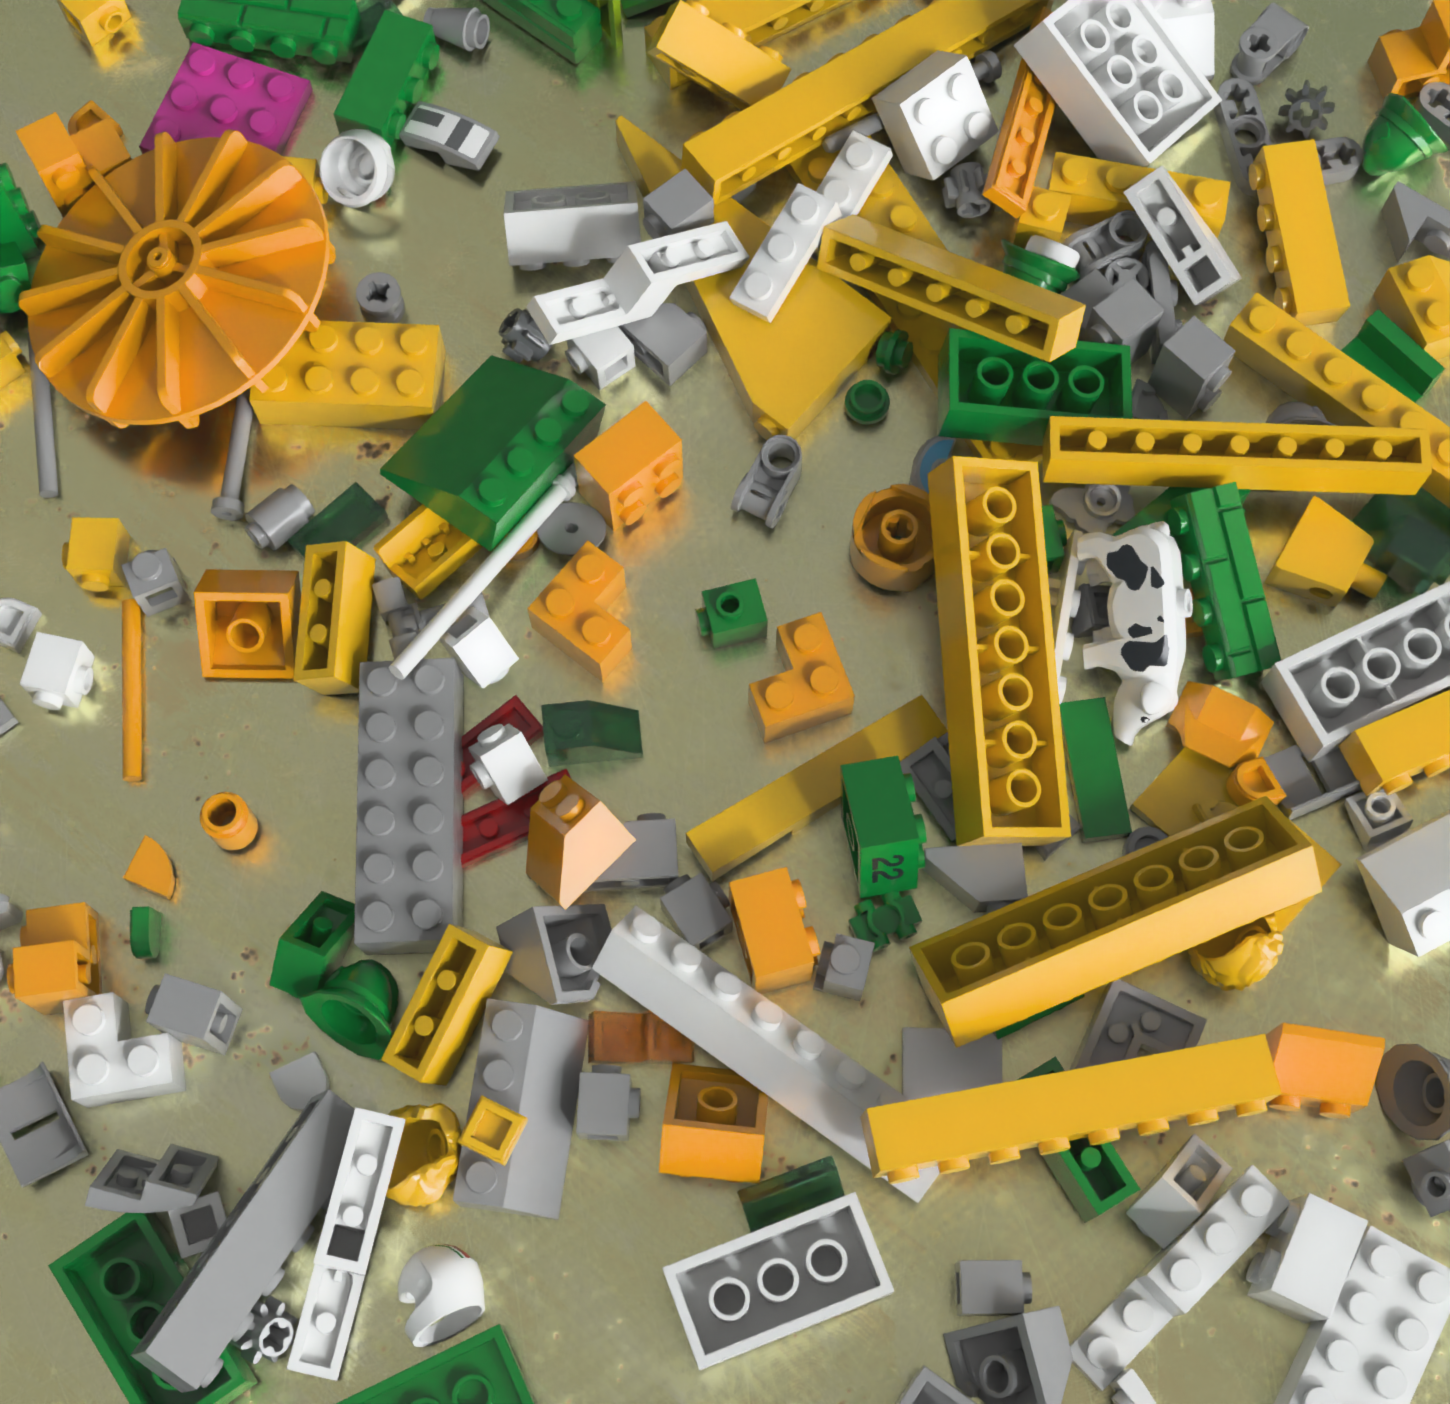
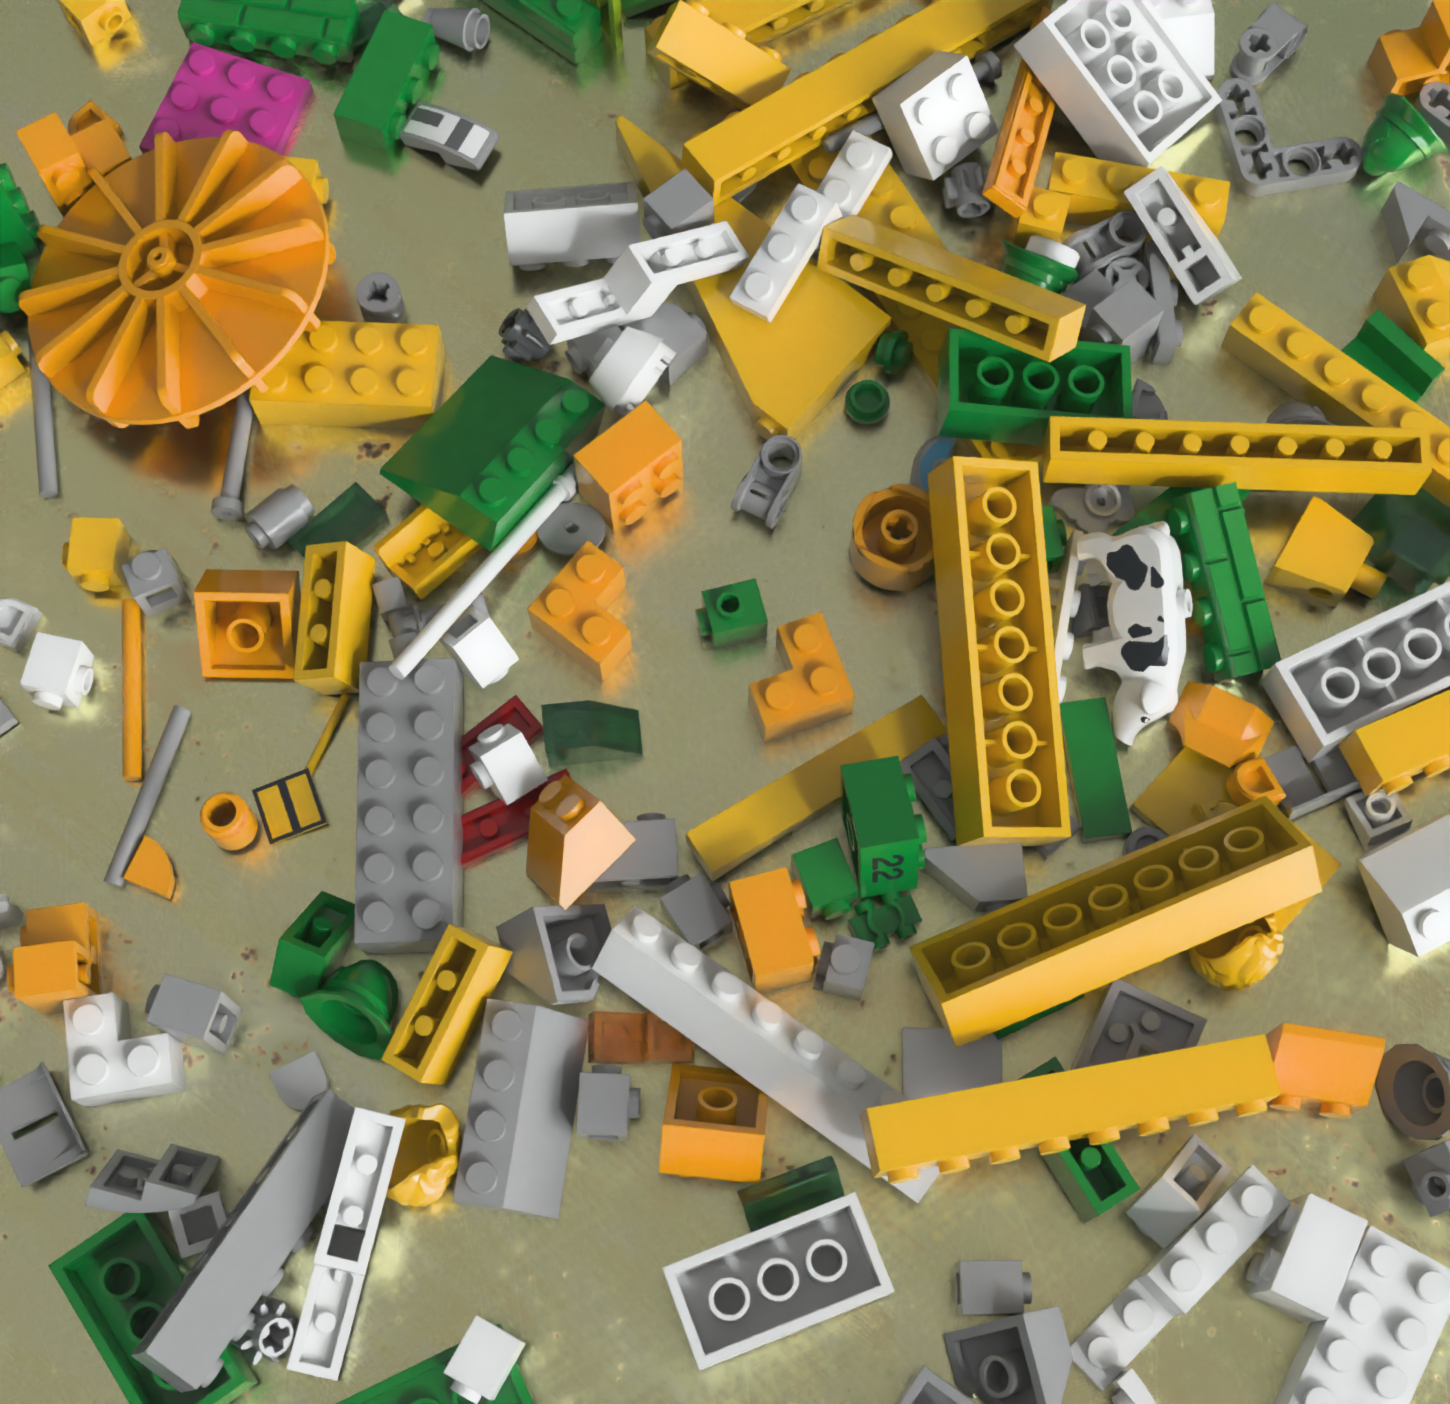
green tile [130,906,161,959] -> none
white helmet [320,129,395,208] -> none
white helmet [398,1244,485,1347] -> none
yellow tile [457,1095,528,1167] -> none
light grey brick [1148,316,1235,420] -> none
yellow brick [1248,139,1350,326] -> none
dark grey gear [1278,80,1335,139] -> none
none -> light grey bar [103,705,192,888]
none -> piece [252,693,350,846]
none -> white brick [443,1315,526,1404]
none -> white cone [589,326,676,416]
none -> green brick [790,838,859,920]

